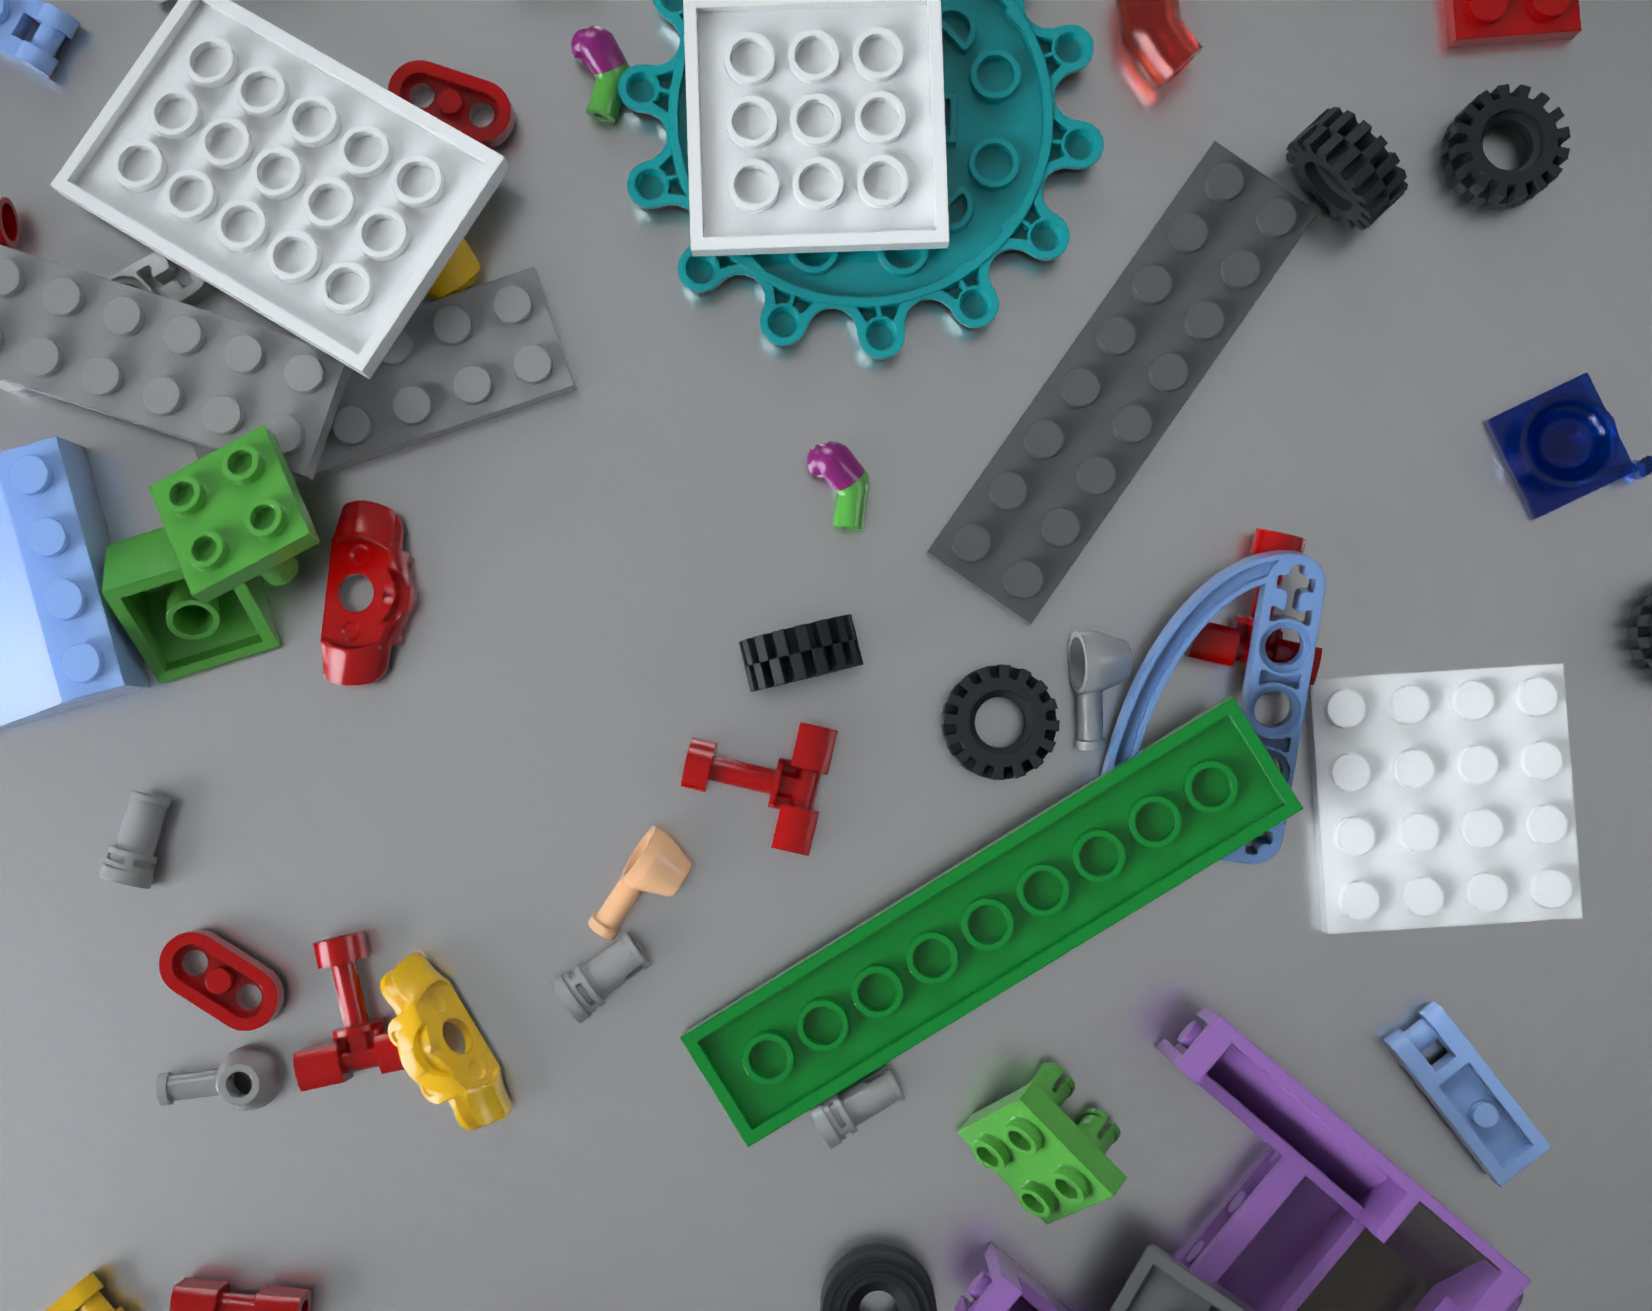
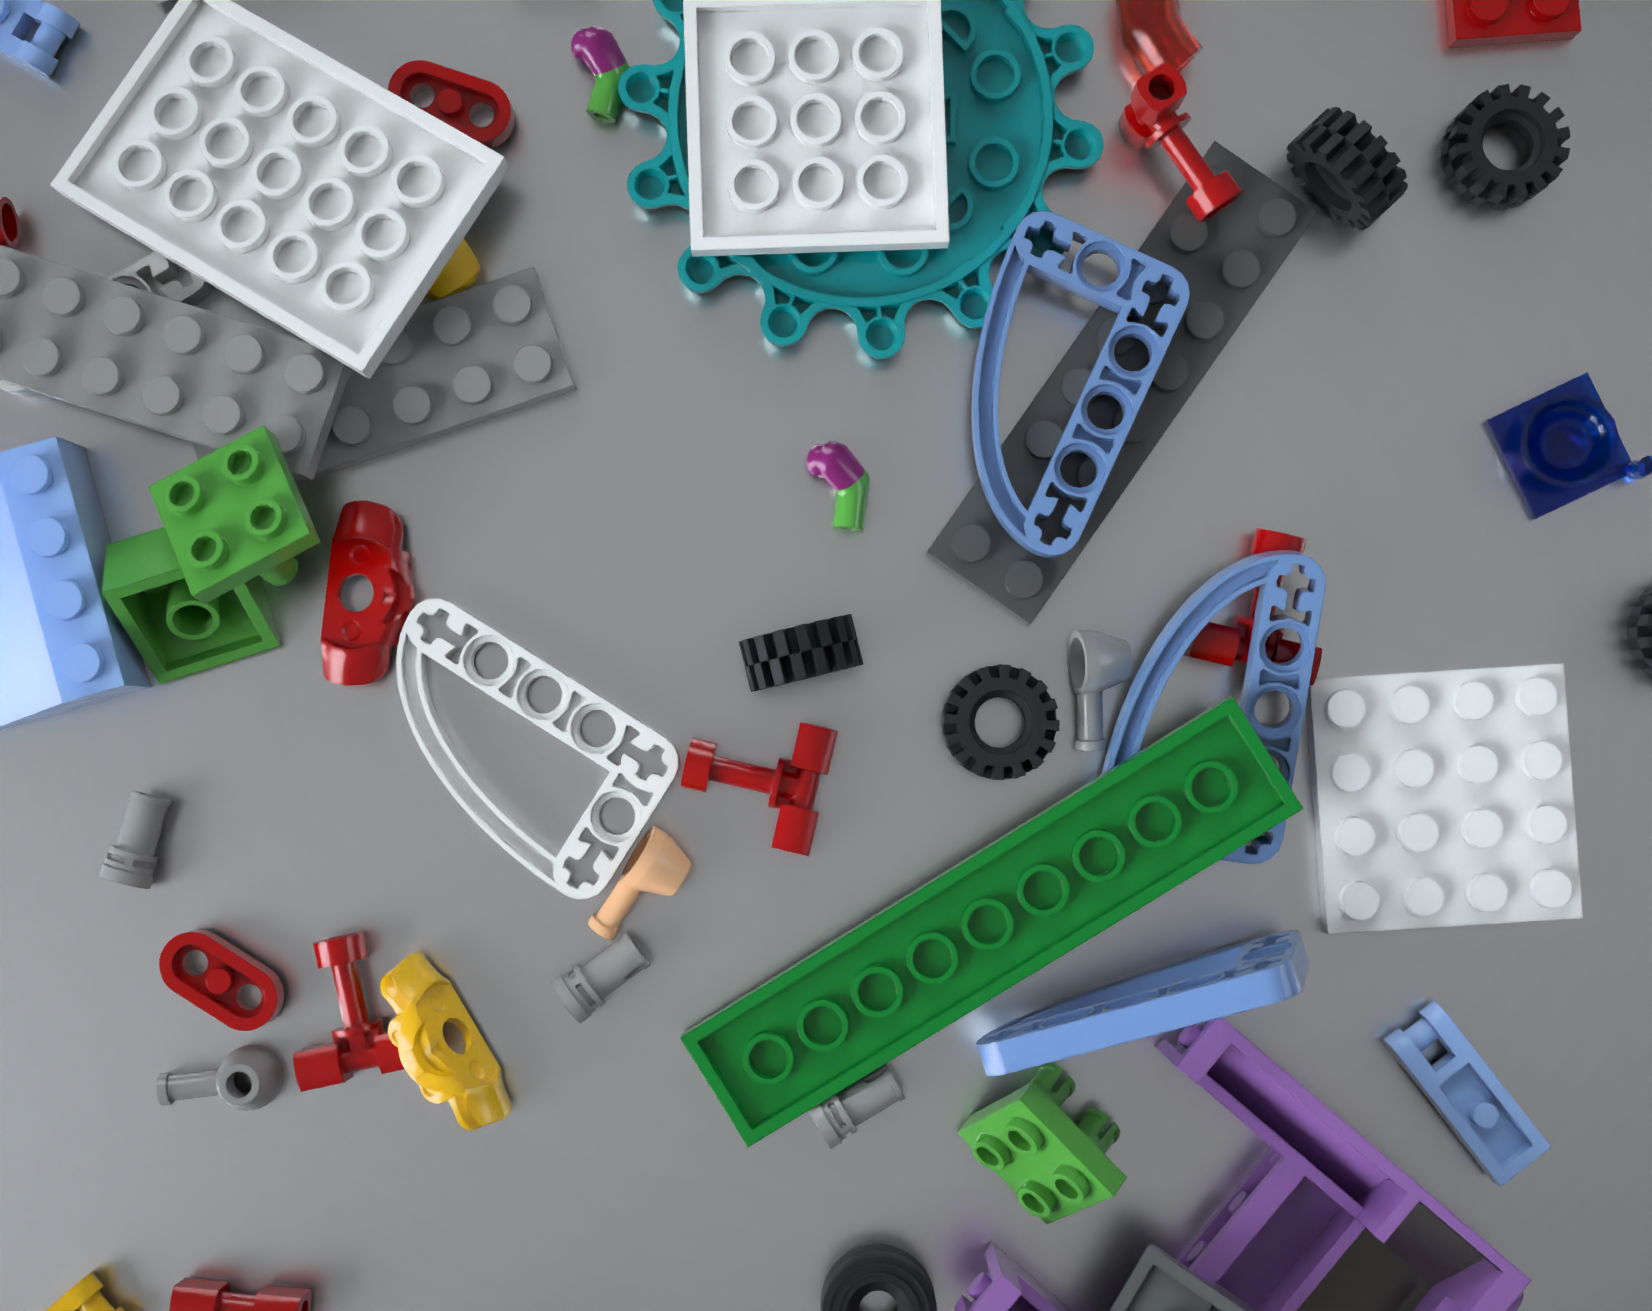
none -> white beam [396,598,681,900]
none -> medium blue beam [971,211,1190,558]
none -> medium blue beam [976,930,1310,1077]
none -> red bar [1118,62,1243,223]

